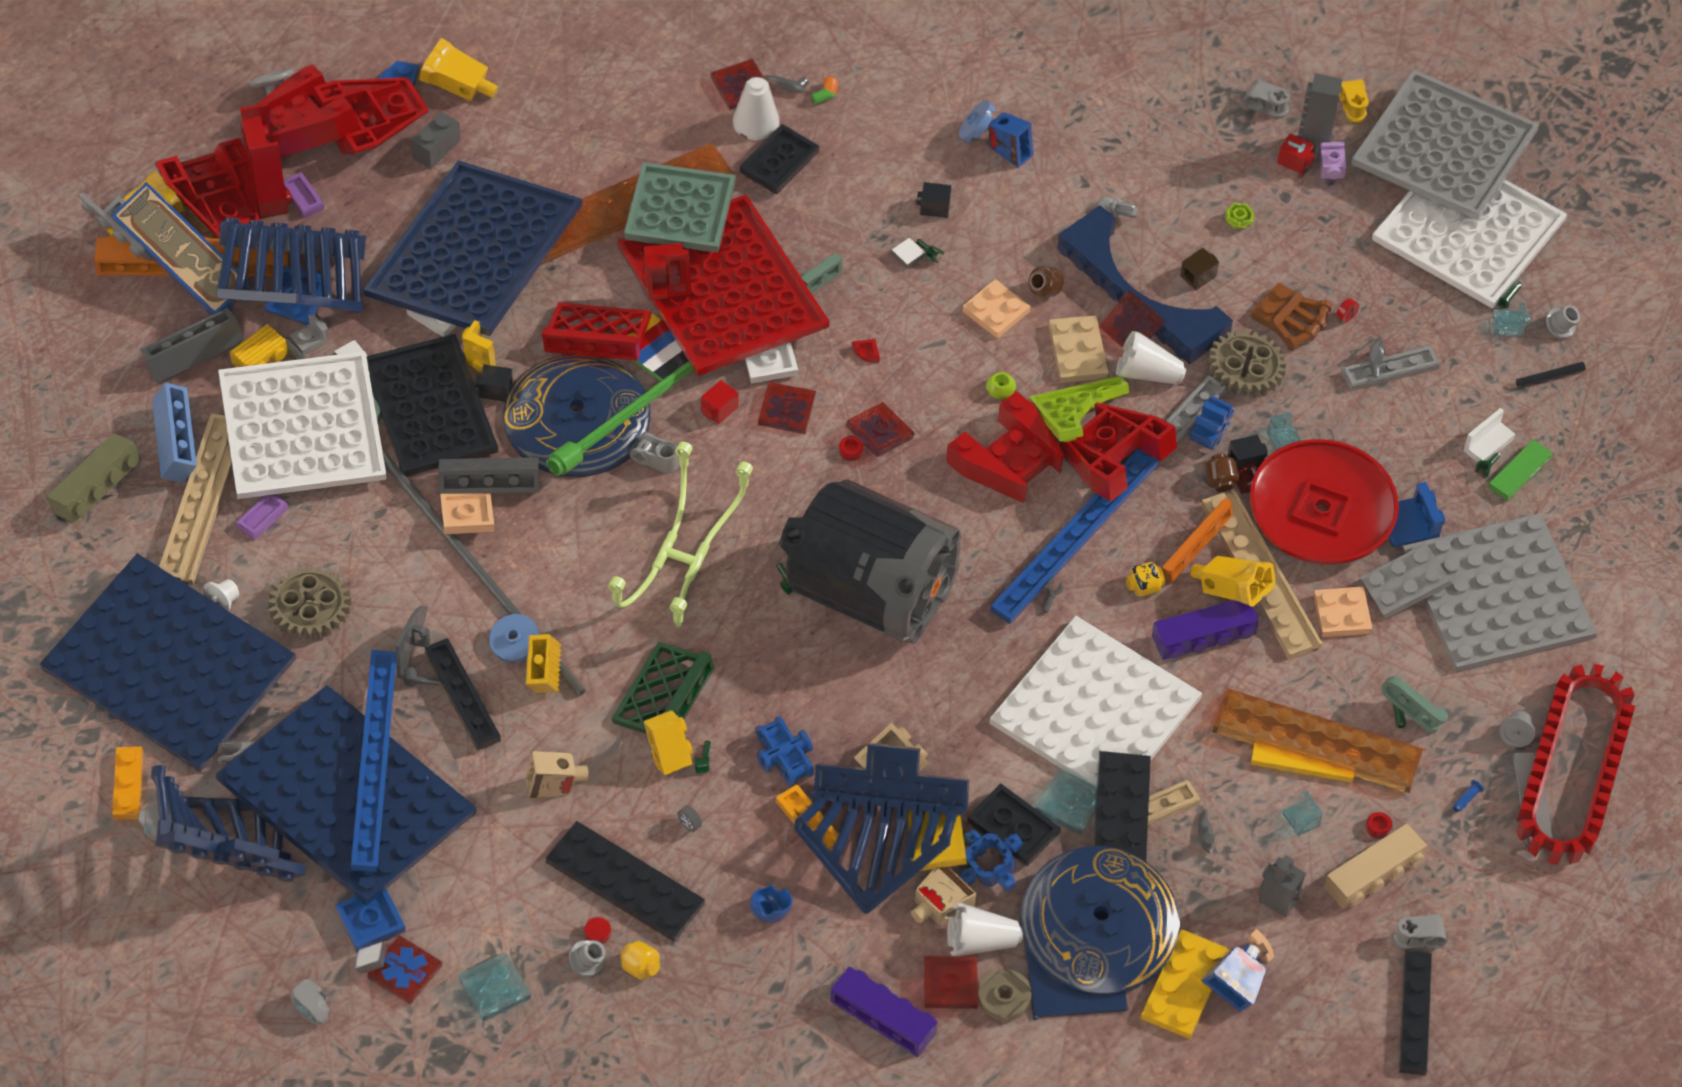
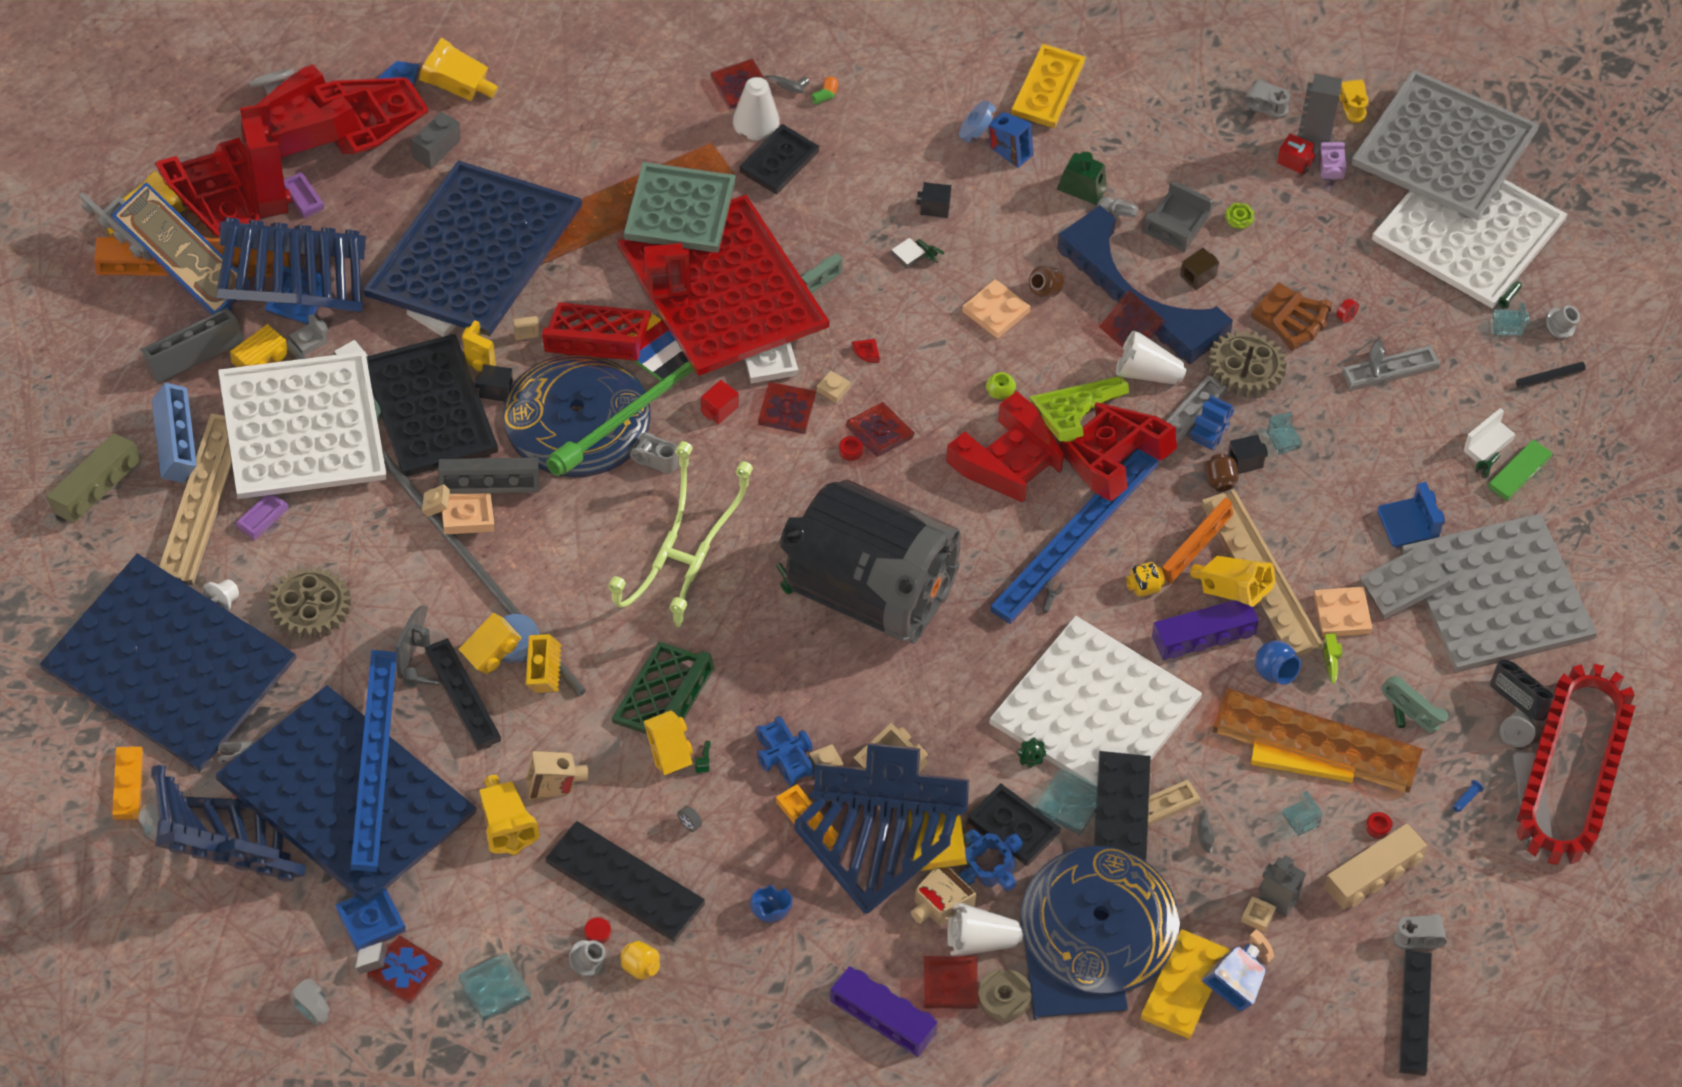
tan plate [1048,315,1108,383] -> none
clear red slope [1236,462,1259,494] -> none
red dish [1250,439,1399,565] -> none
none -> tan plate [422,485,450,517]
none -> yellow brick [459,613,522,675]
none -> yellow piece [479,775,540,855]
none -> tan tile [513,316,539,340]
none -> tan plate [809,744,844,768]
none -> tan plate [817,371,851,403]
none -> yellow plate [1011,44,1086,129]
none -> dark green plant [1017,737,1046,768]
none -> dark green torso [1057,151,1107,205]
none -> dark grey panel [1143,181,1213,252]
none -> tan plate [1241,896,1276,932]
none -> blue piece [1255,640,1301,685]
none -> lime plate [1322,633,1342,684]
none -> black beam [1489,659,1555,721]

